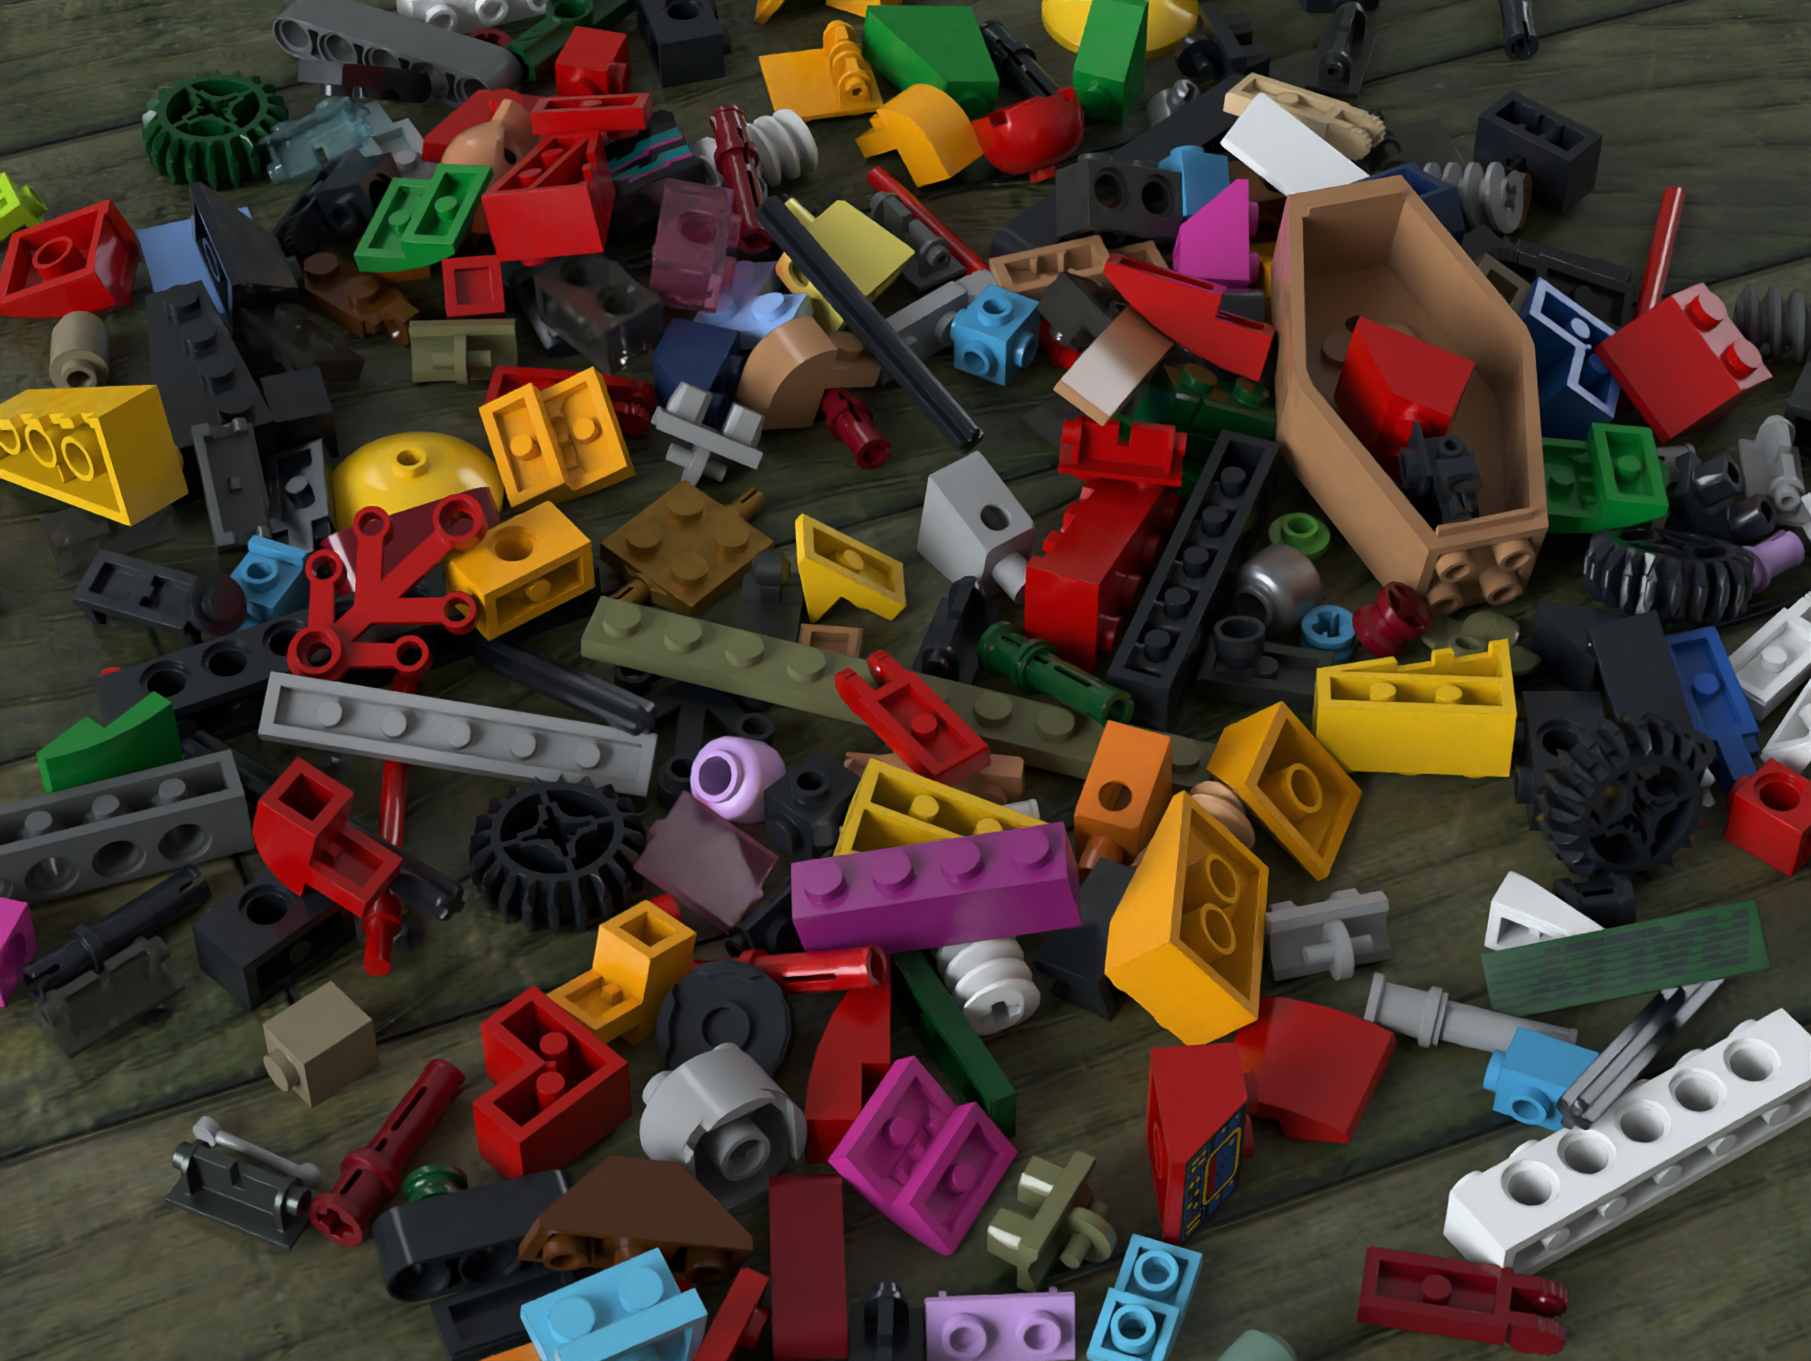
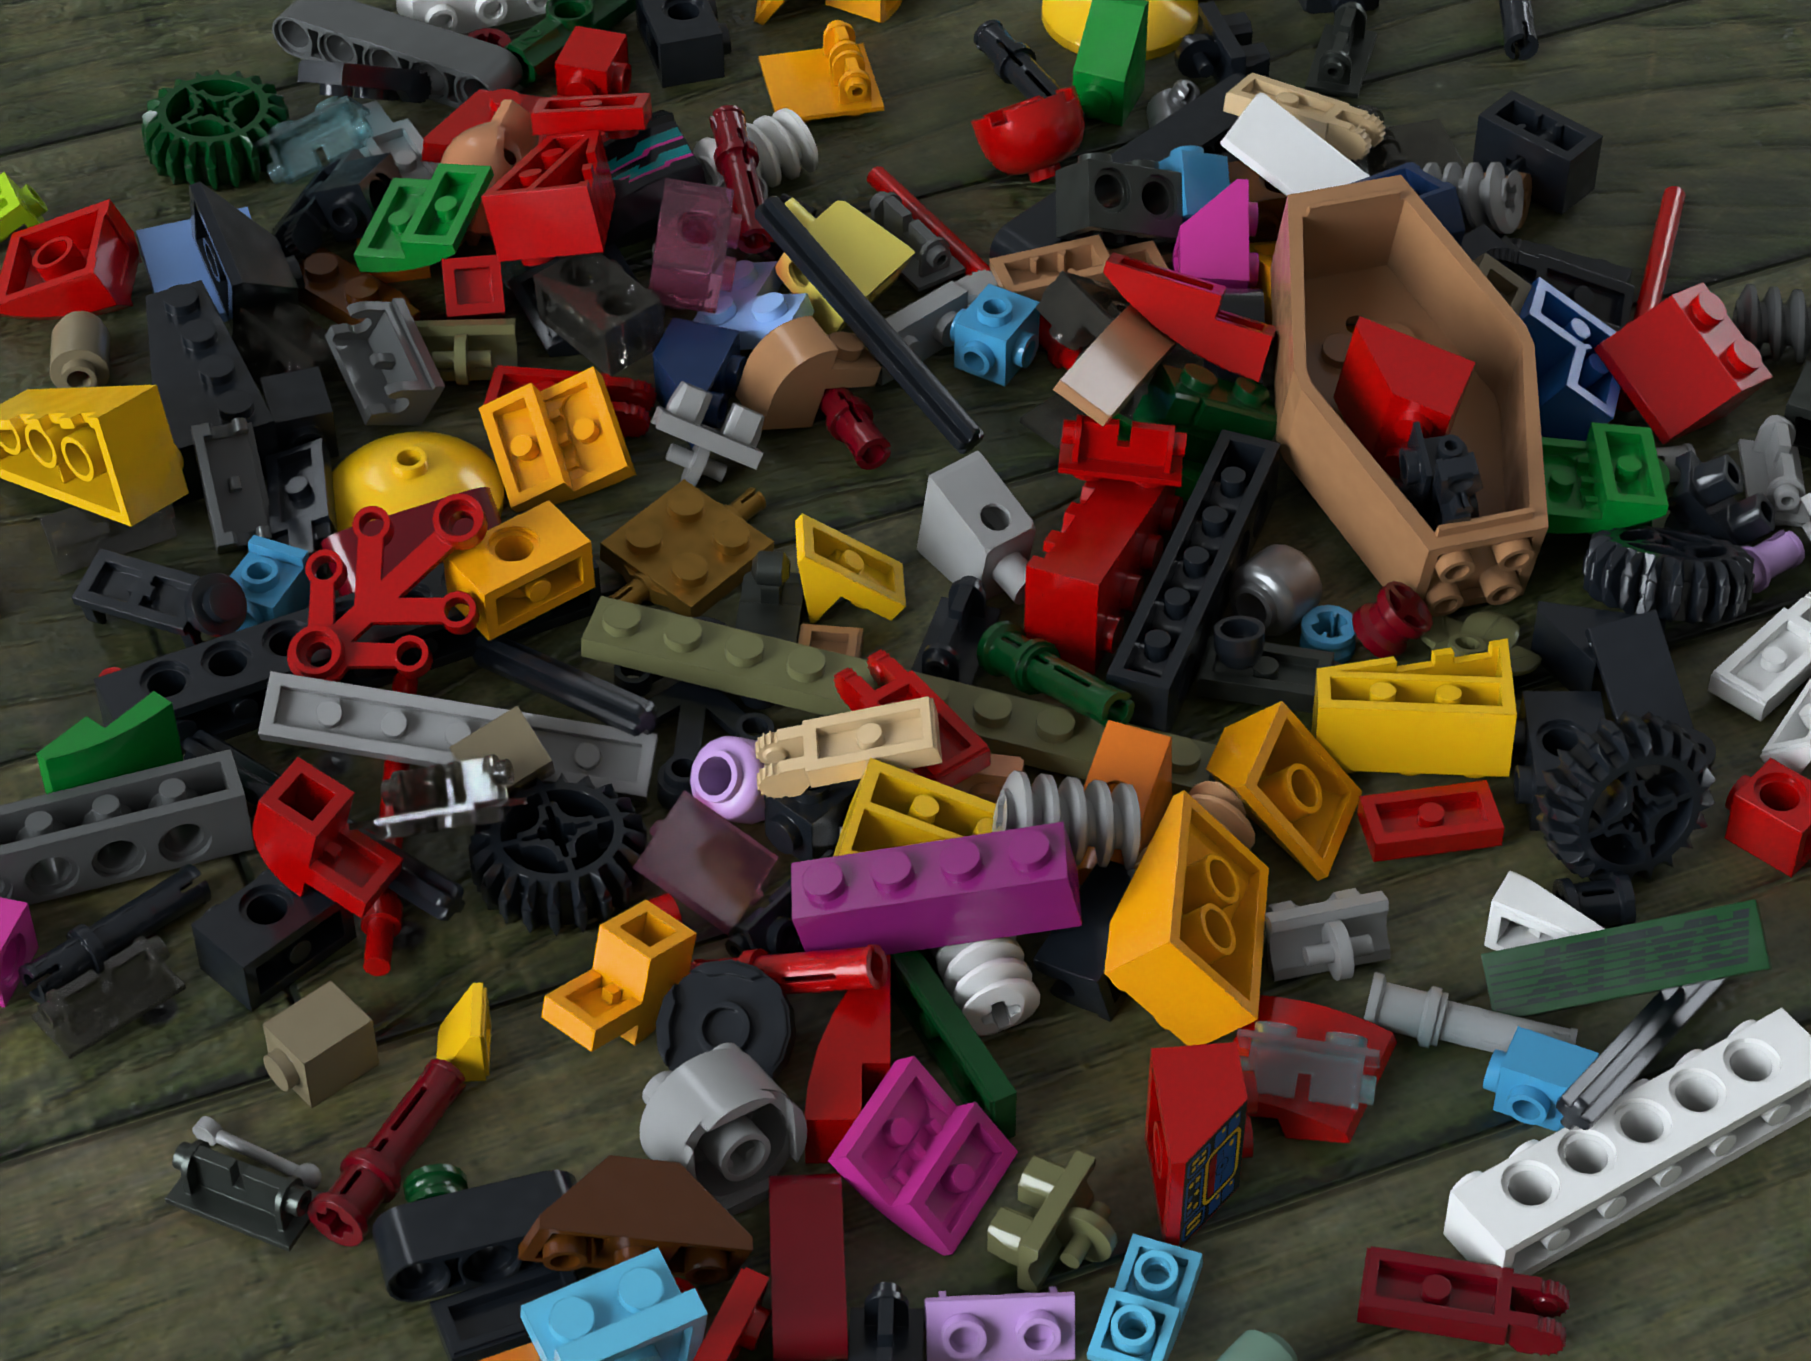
red brick [472,985,632,1179] -> none
light orange brick [855,84,984,188] -> none
green slope [860,5,1000,122] -> none
bright green plate [1268,513,1330,565] -> none
blue hinge [1665,626,1760,799] -> none
none -> dark grey hinge [325,298,445,426]
none -> clear smoke hinge [348,754,527,840]
none -> yellow slope [436,983,492,1082]
none -> dark tan brick [447,706,555,812]
none -> tan hinge [755,696,942,799]
none -> light grey piece [992,770,1142,870]
none -> clear light blue hinge [1237,1021,1380,1110]
none -> red plate [1357,780,1505,862]

